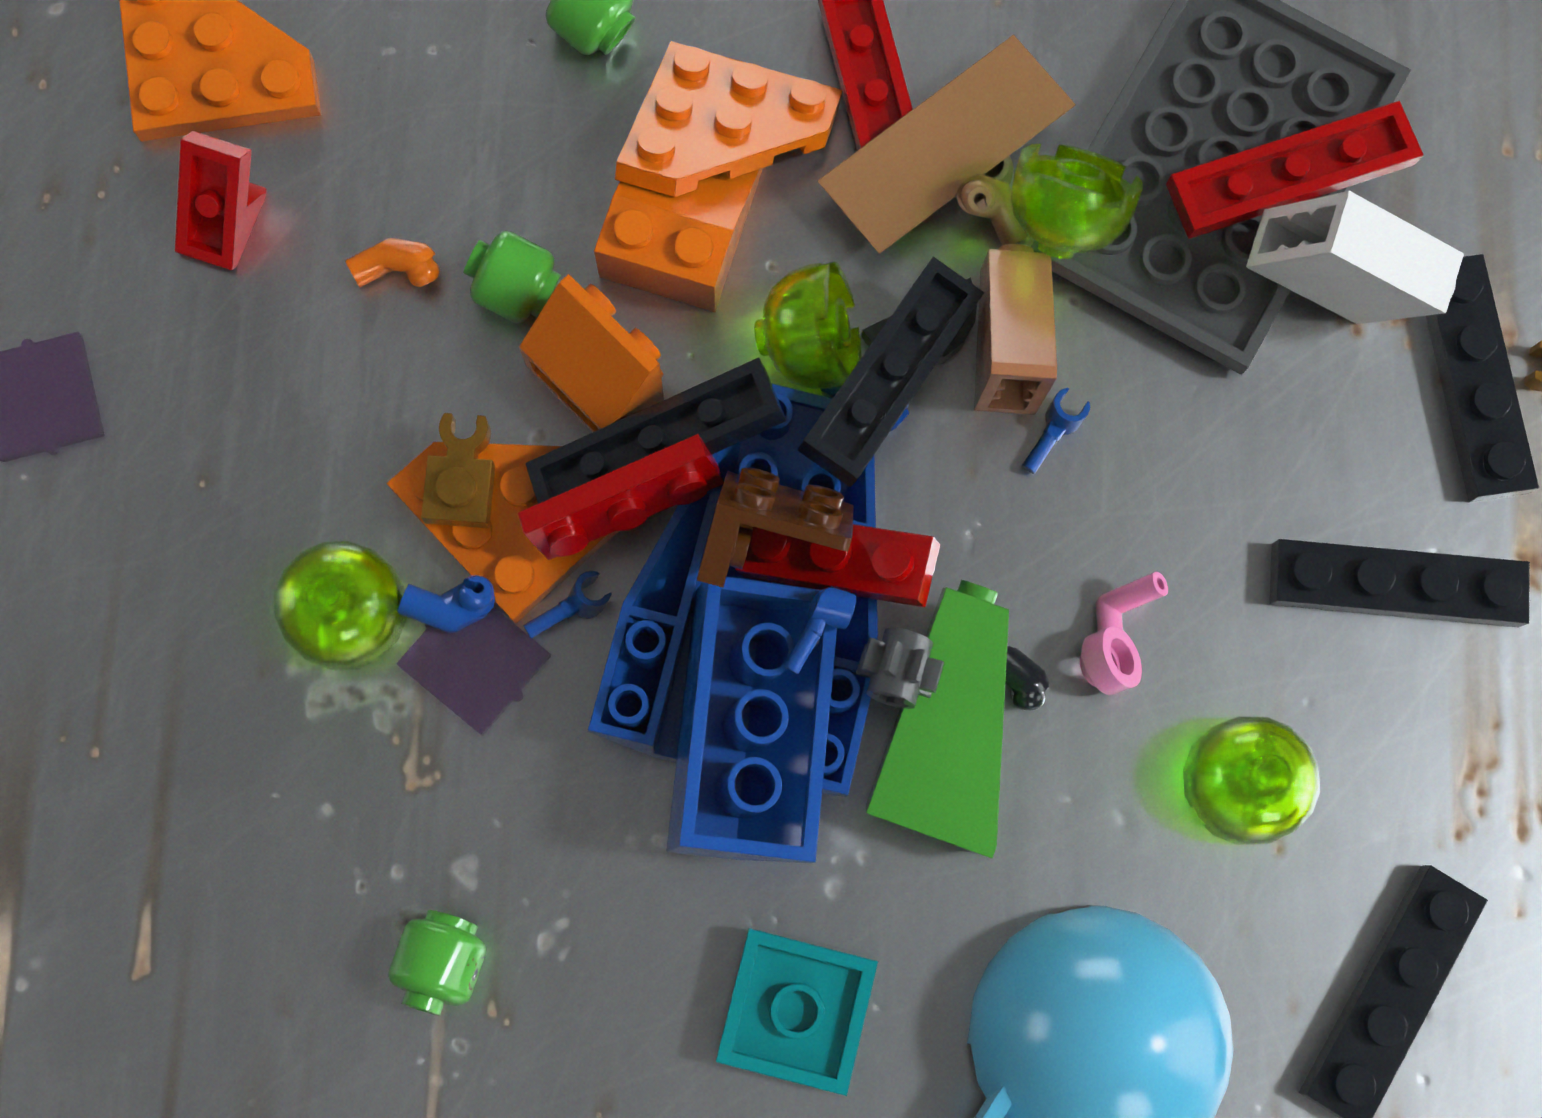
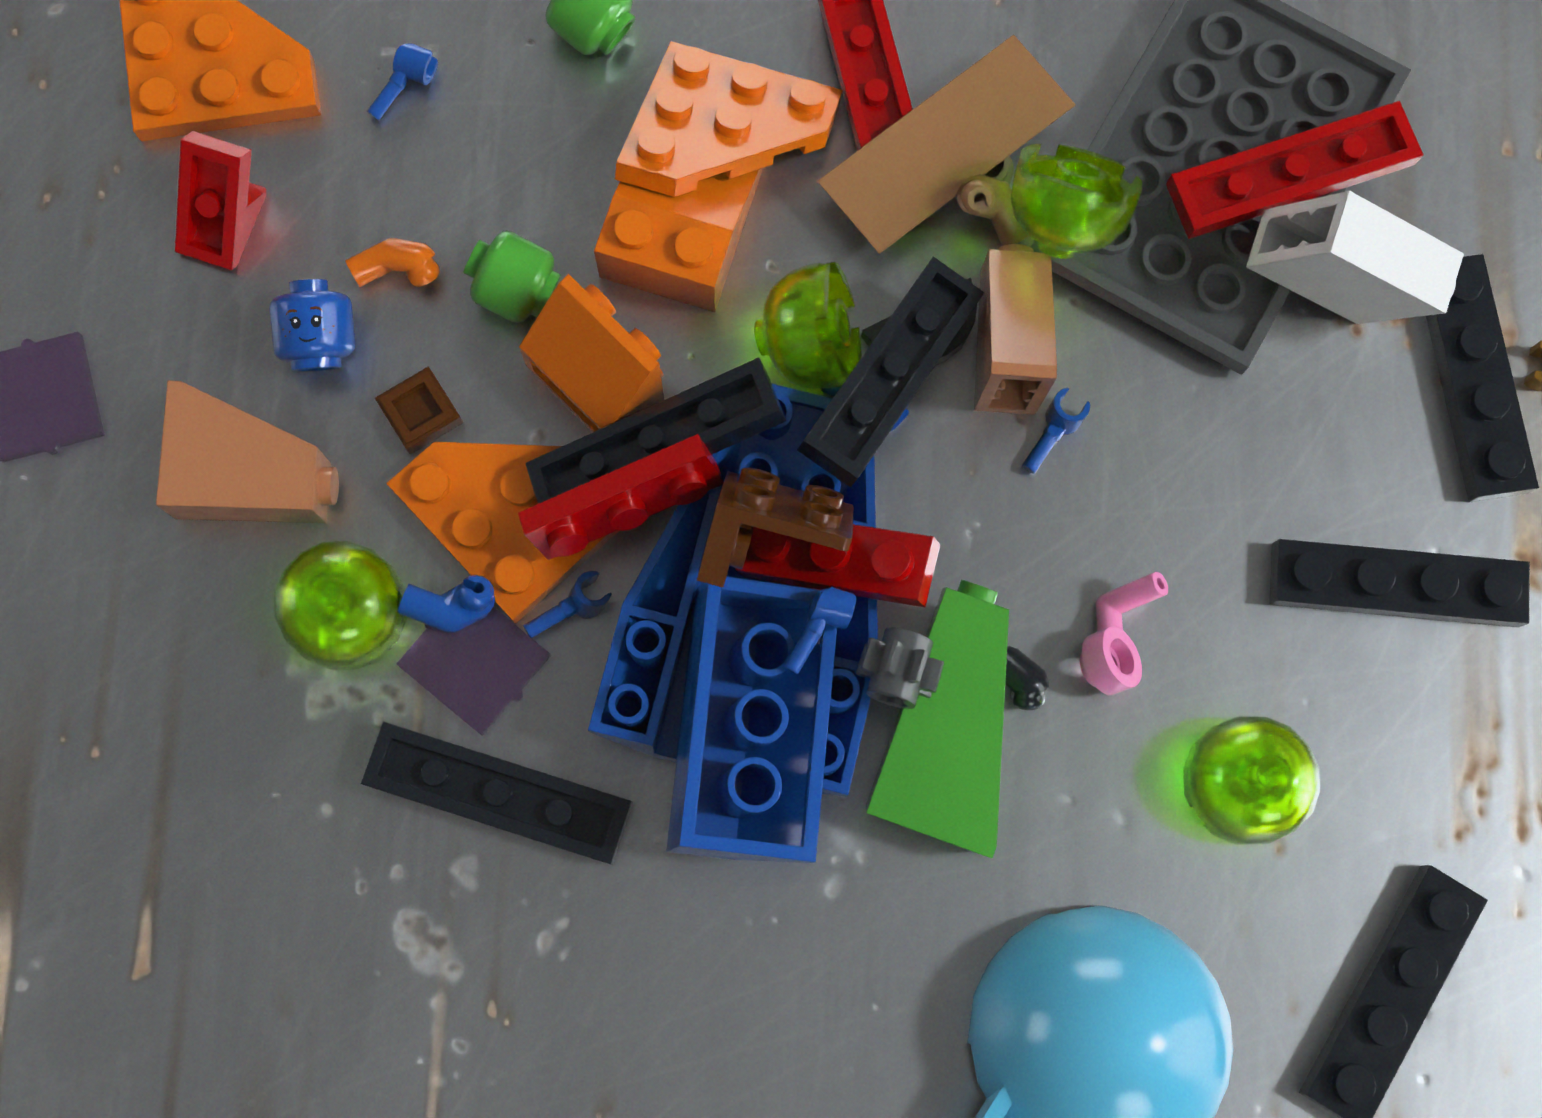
bright green head [388,910,487,1016] -> none
pearl gold plate [421,413,496,528] -> none
teal plate [716,928,878,1096] -> none
none -> nougat slope [156,380,339,524]
none -> blue head [269,279,356,372]
none -> black plate [361,721,633,865]
none -> blue hand [367,43,438,121]
none -> reddish brown tile [375,366,463,454]

